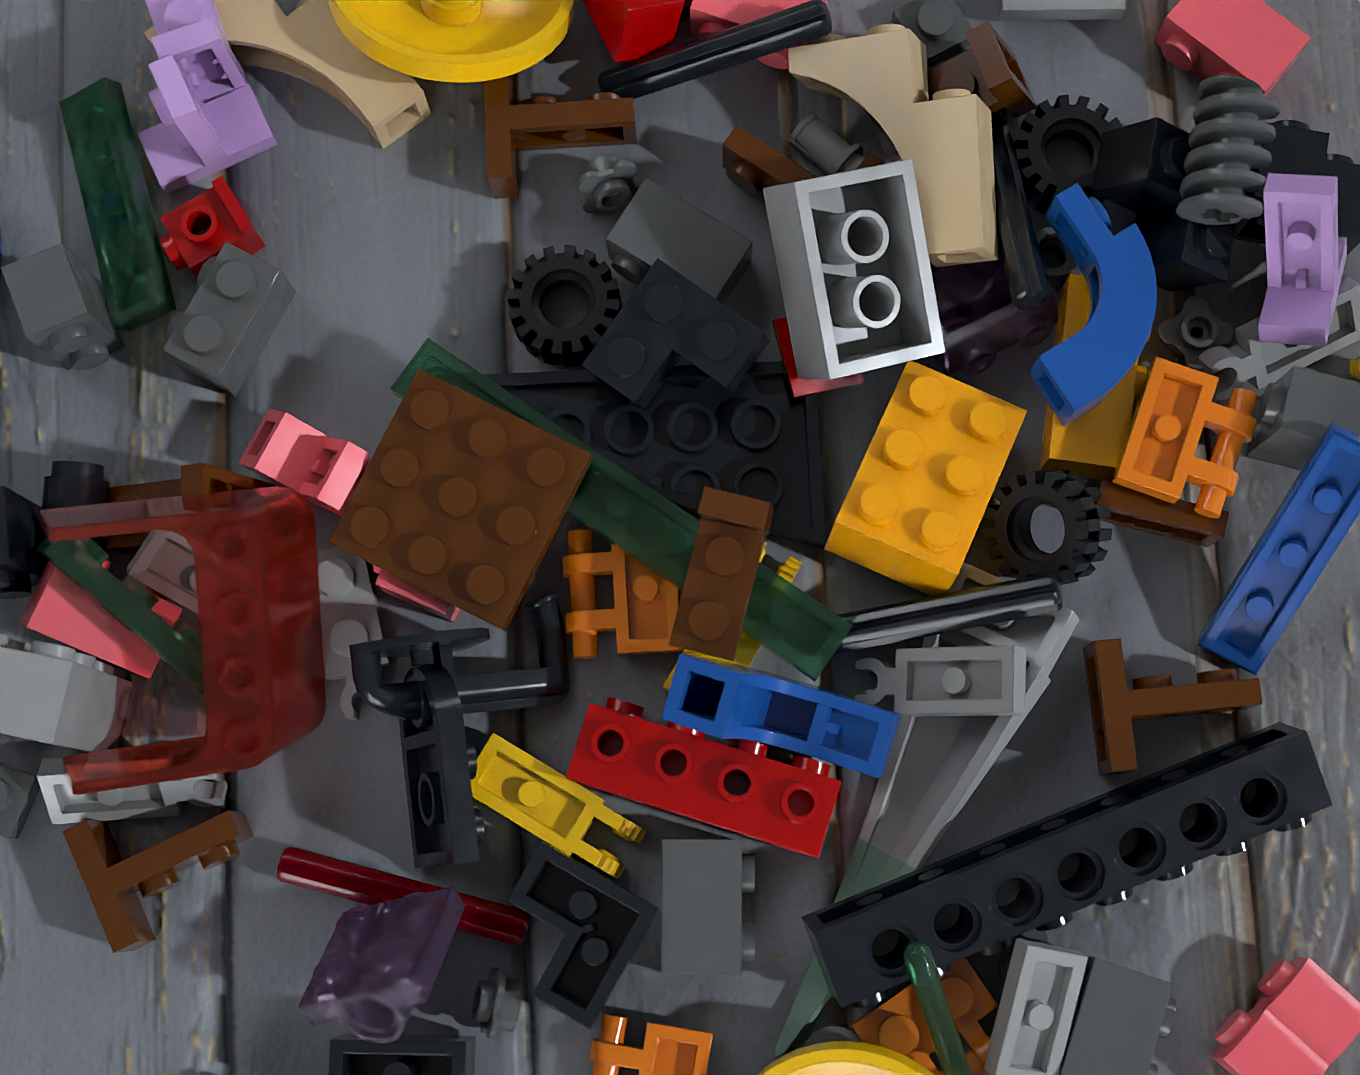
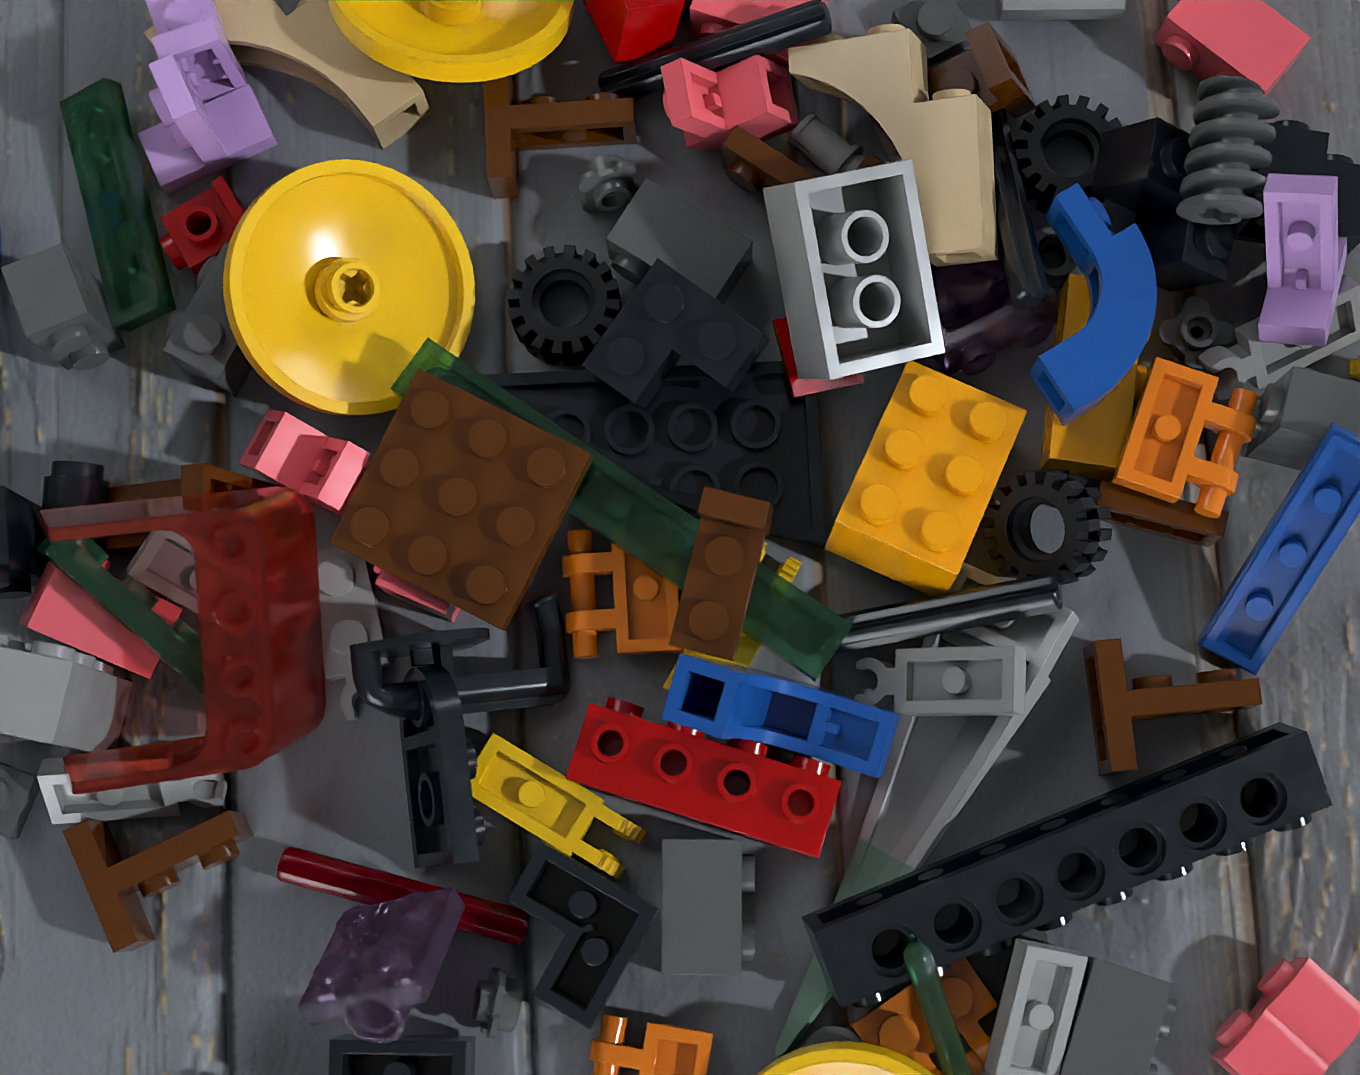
none -> yellow dish [223,159,475,416]
none -> coral brick [661,54,800,151]

